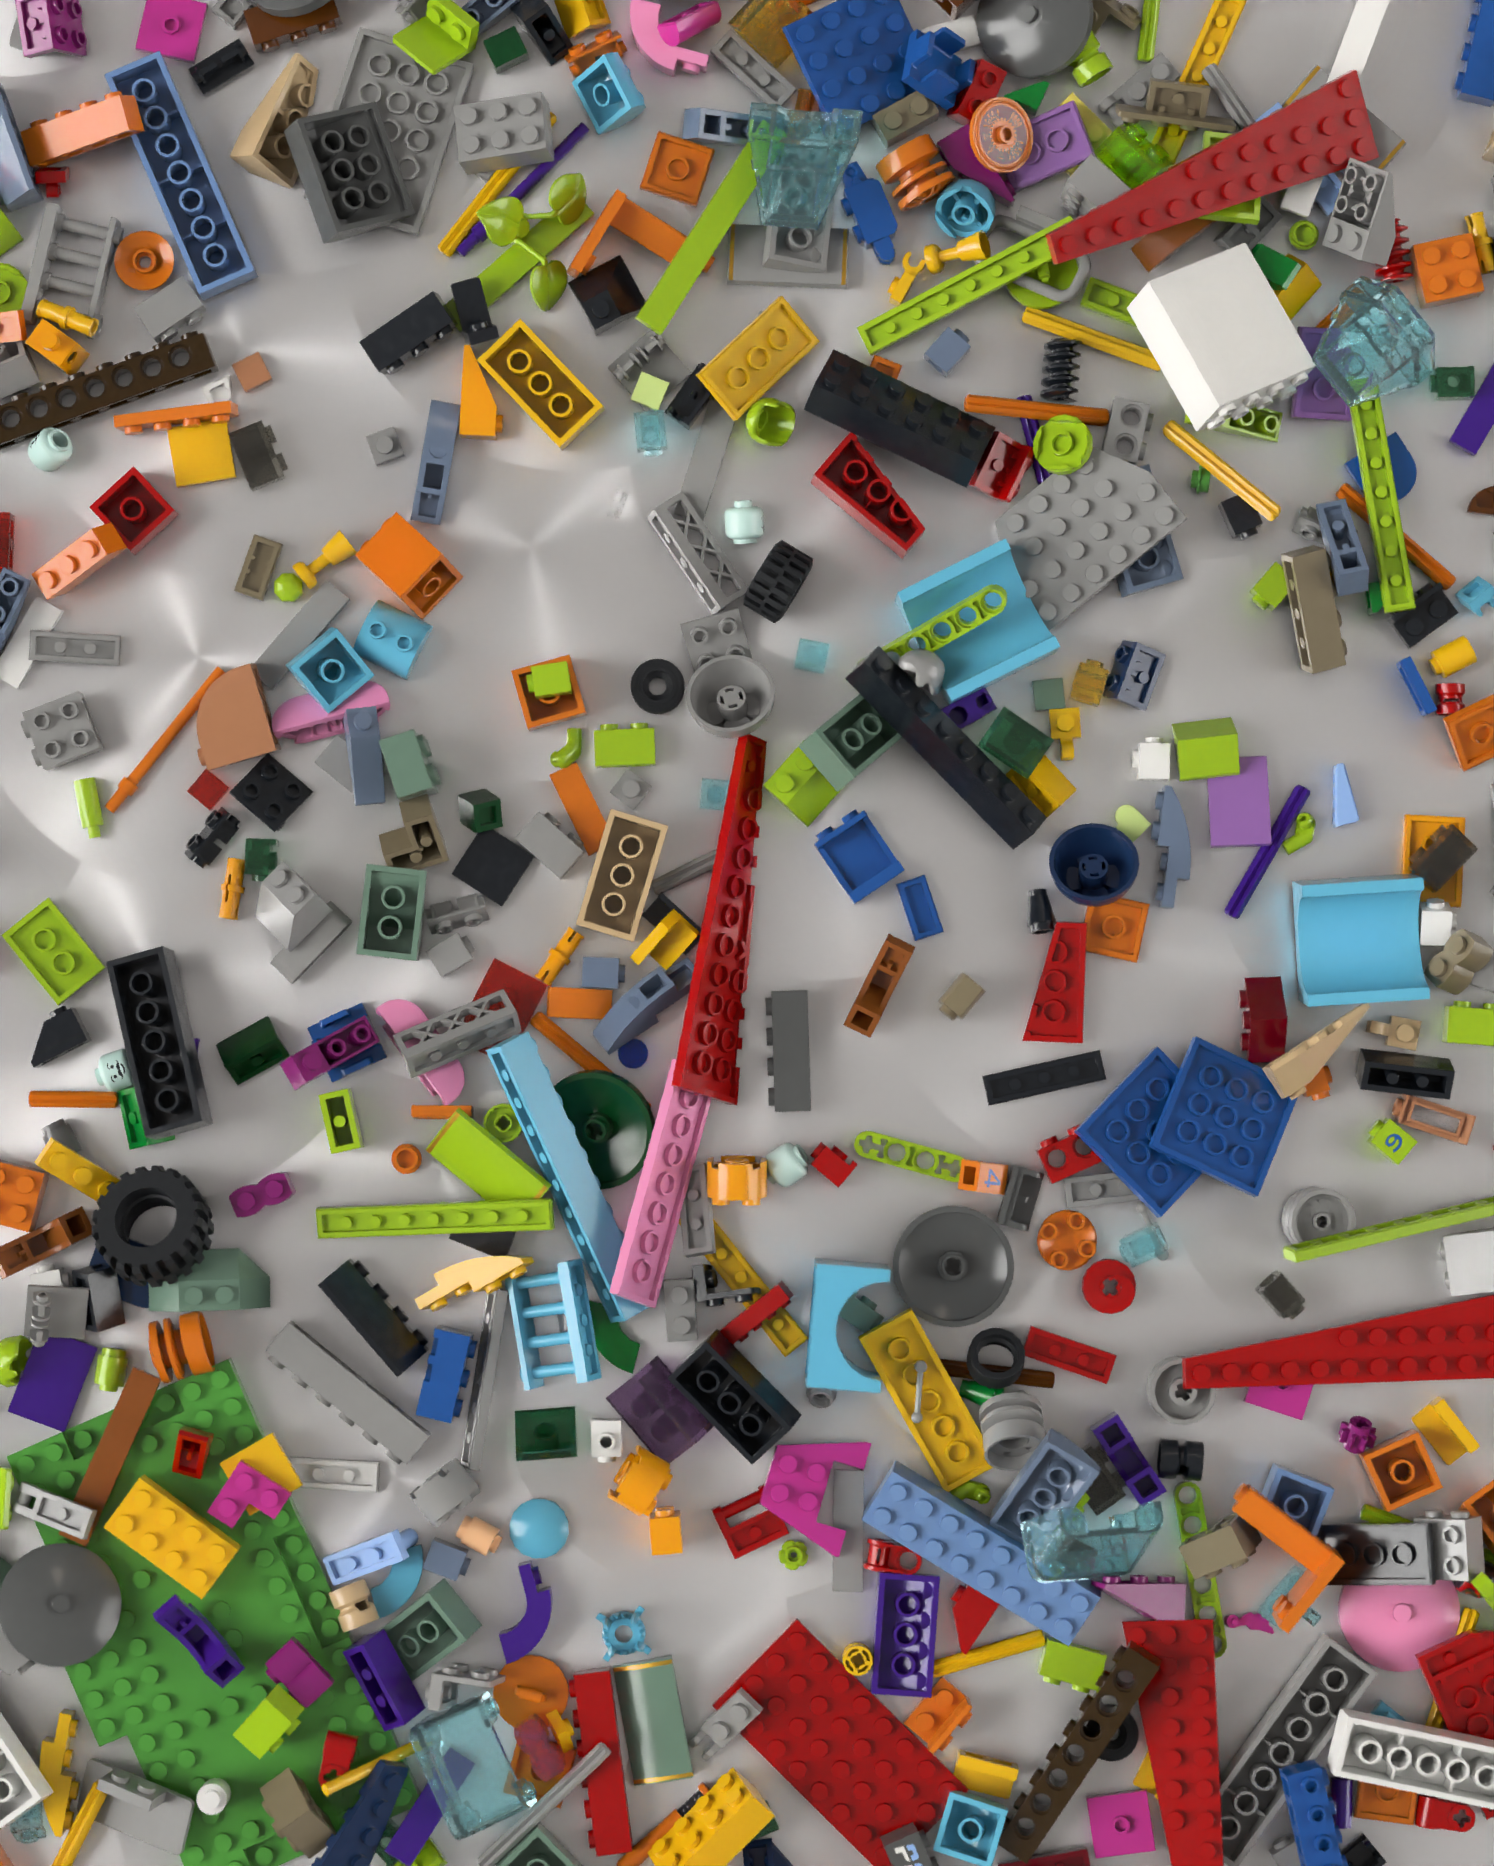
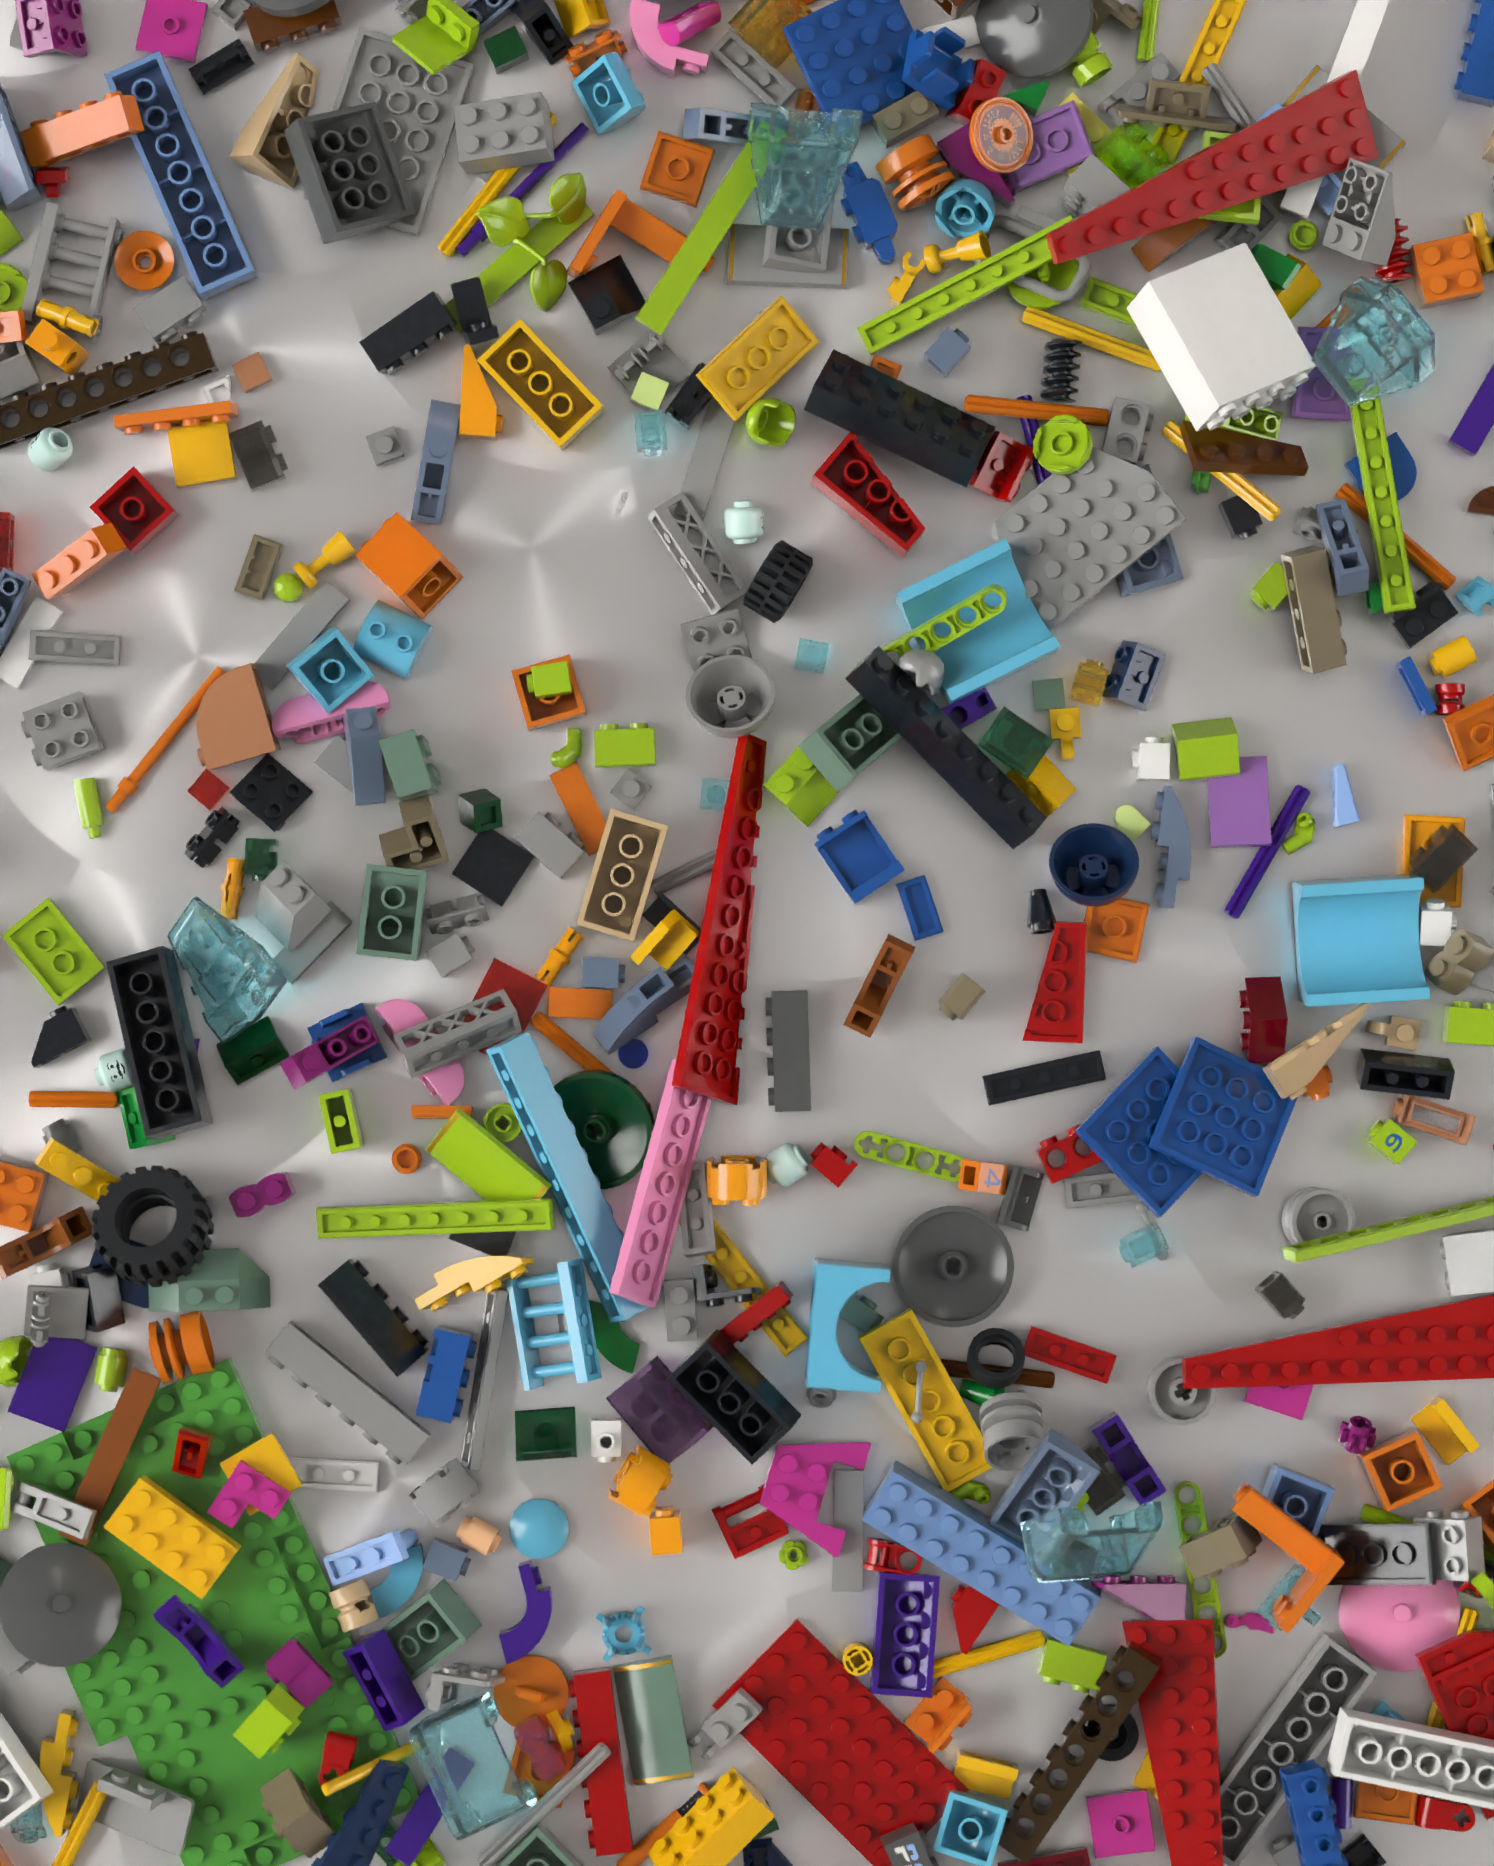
white brick [196,1778,231,1815] -> none
black tyre [630,659,685,714] -> none
orange dish [1037,1210,1097,1270] -> none
red piece [1082,1259,1136,1314] -> none
black wheel [1157,1439,1204,1481] -> none
clear green brick [1429,366,1475,401] -> none
none -> clear light blue wedge [167,897,288,1044]
none -> reddish brown wing [1179,420,1309,476]

